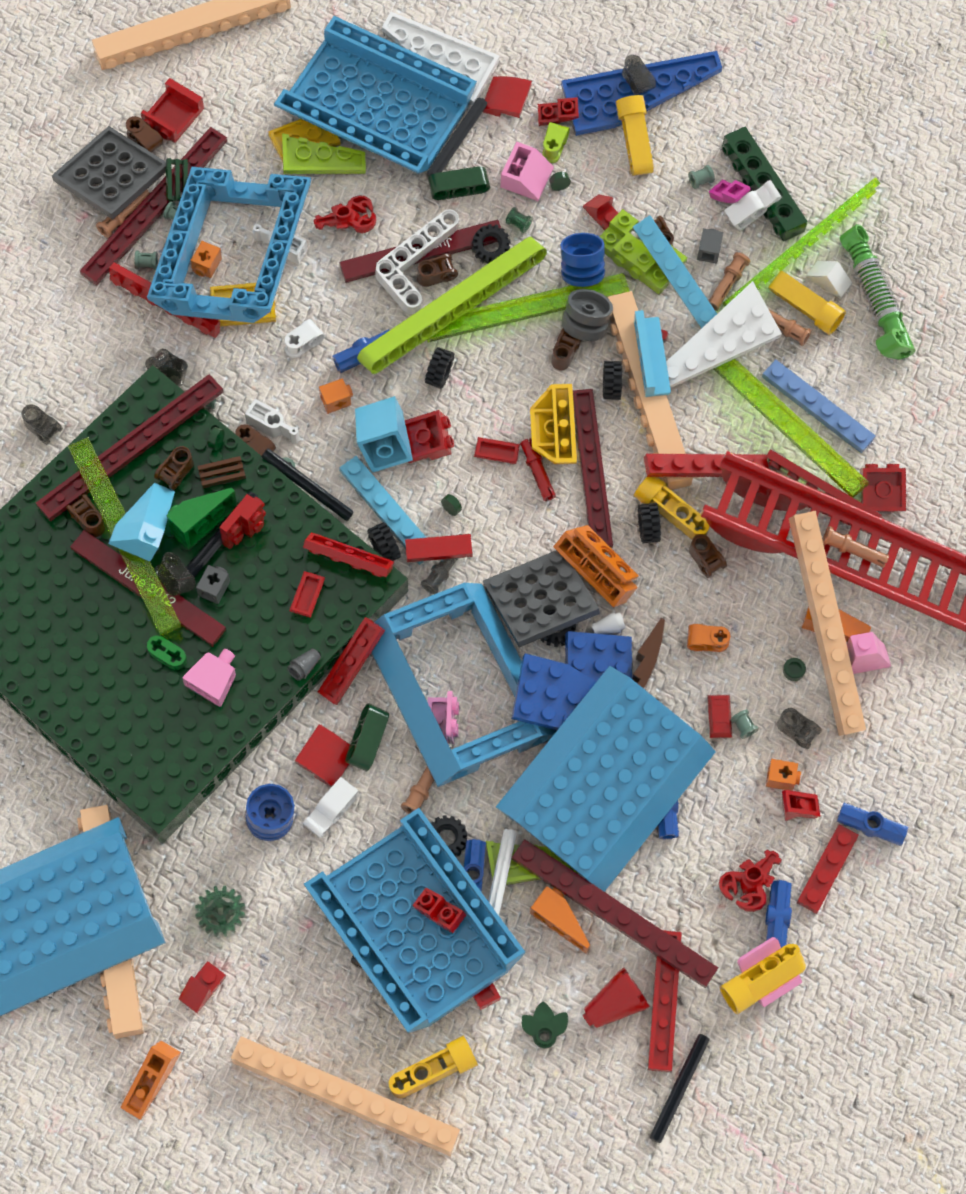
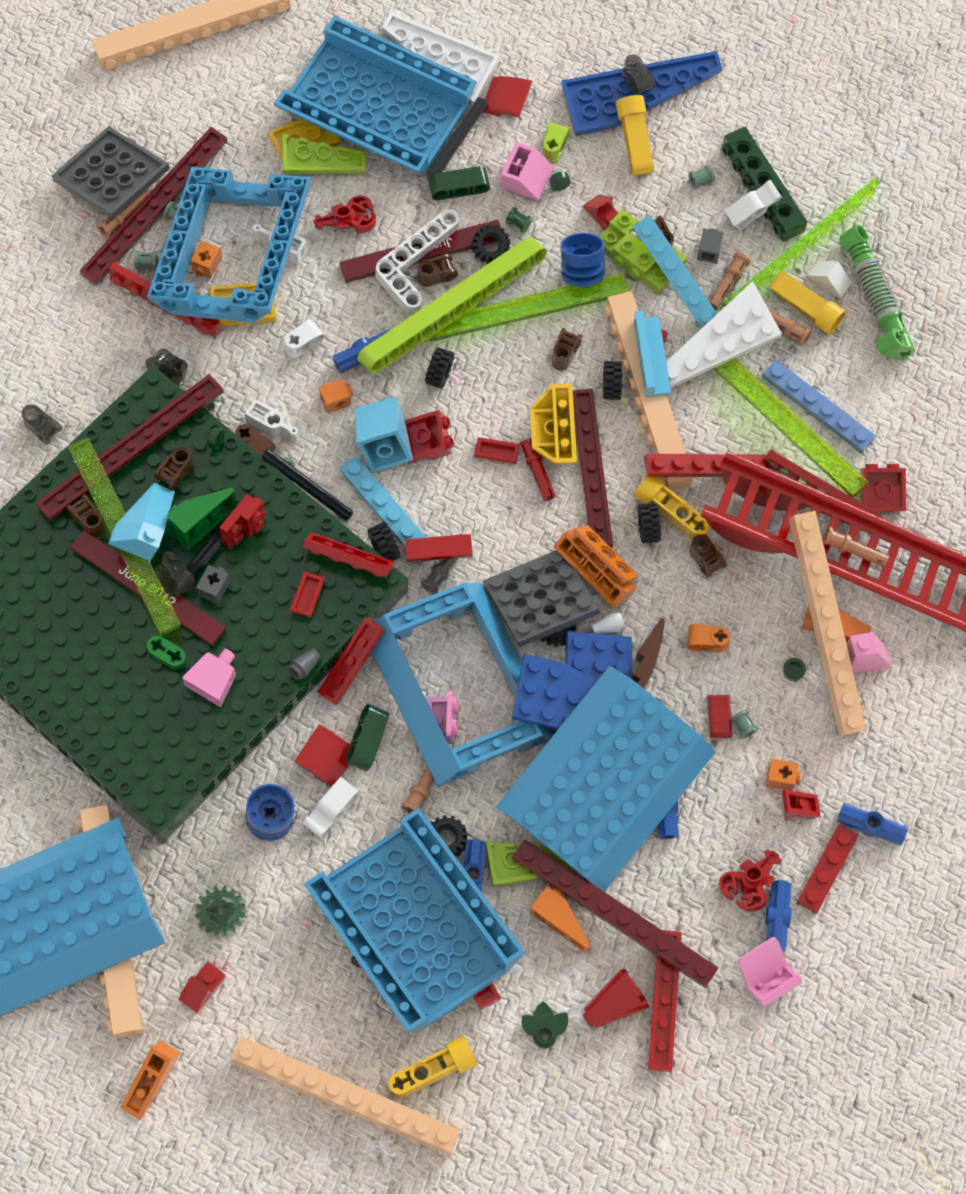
reddish brown piece [126,116,163,153] -> none
red panel [141,78,204,143] -> none
dark green tile [166,158,188,201] -> none
reddish brown tile [198,456,246,489] -> none
red slope [412,888,466,933] -> none
dark green tile [441,494,462,516] -> none
white axle [488,829,517,915] -> none
red slope [538,97,579,126] -> none
dark grey wheel [561,289,613,341] -> none
black axle [650,1034,710,1143] -> none
dark pink slope [709,179,751,203] -> none
yellow beam [719,944,806,1014] -> none
clear smoke piece [777,708,822,749] -> none

